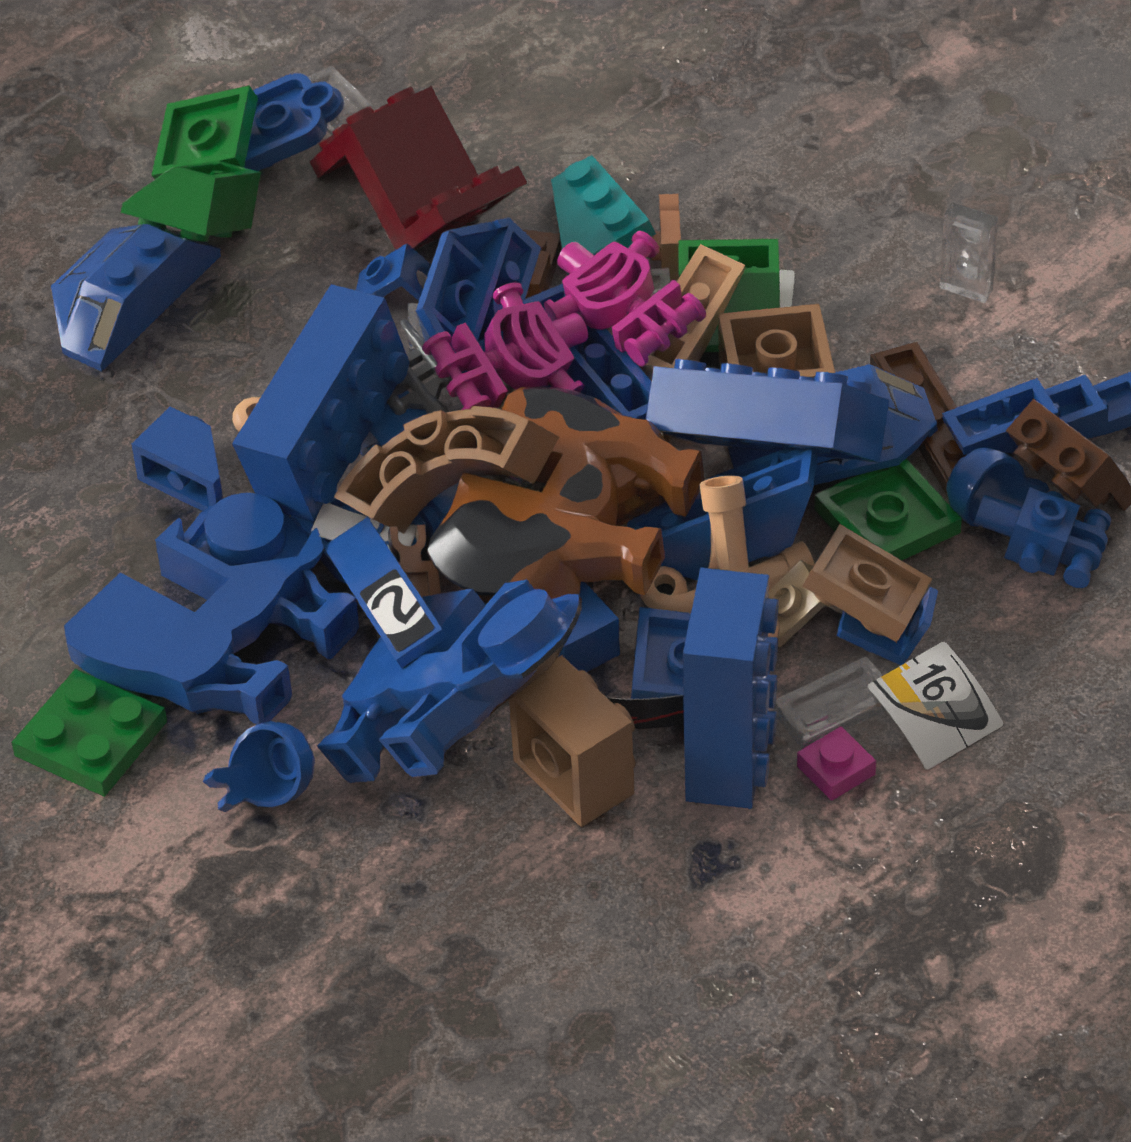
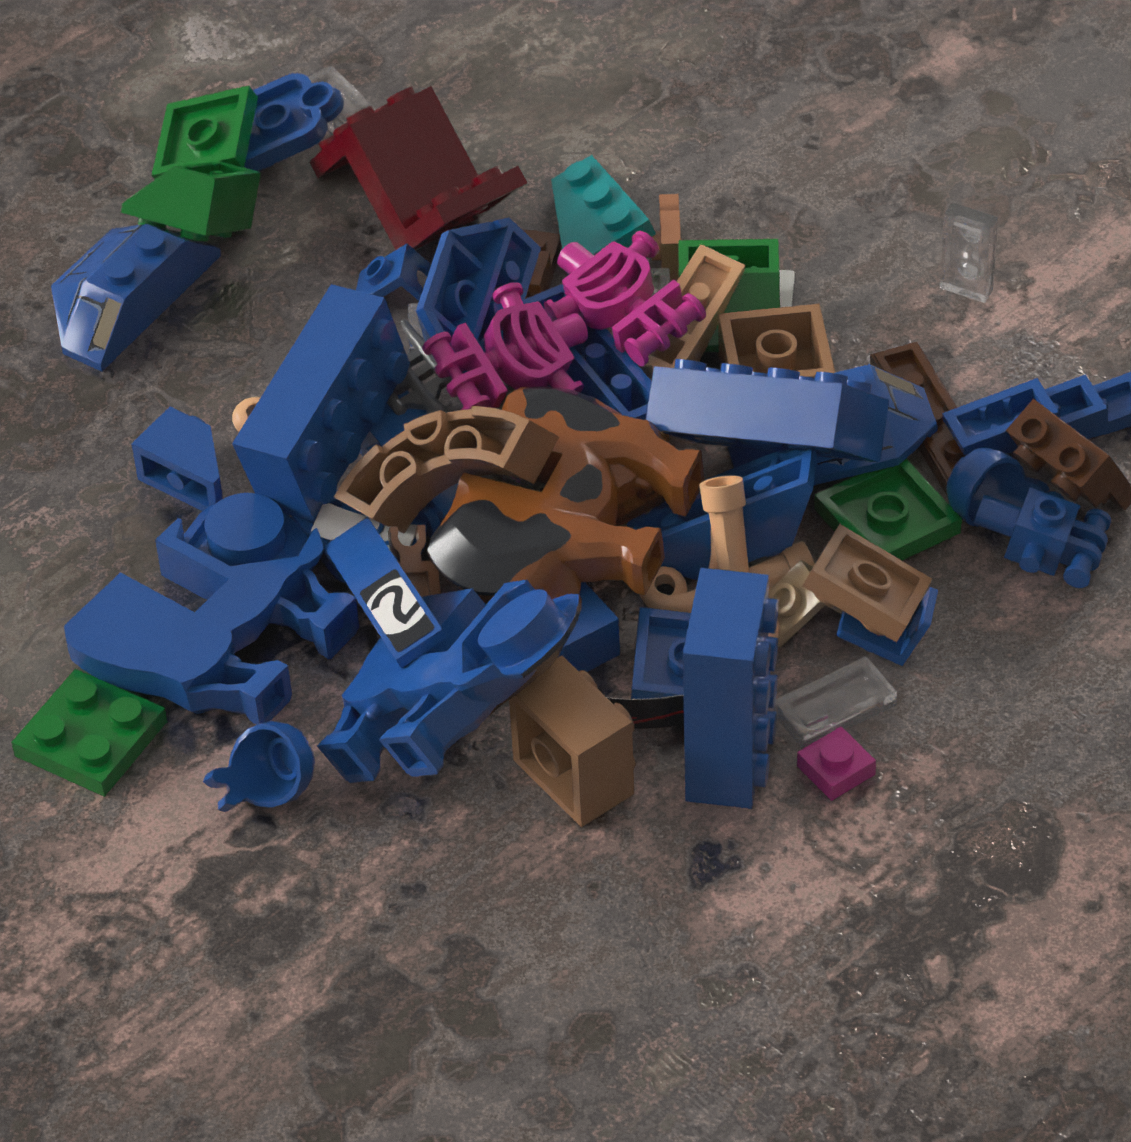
sticker [868,642,1003,770] -> none

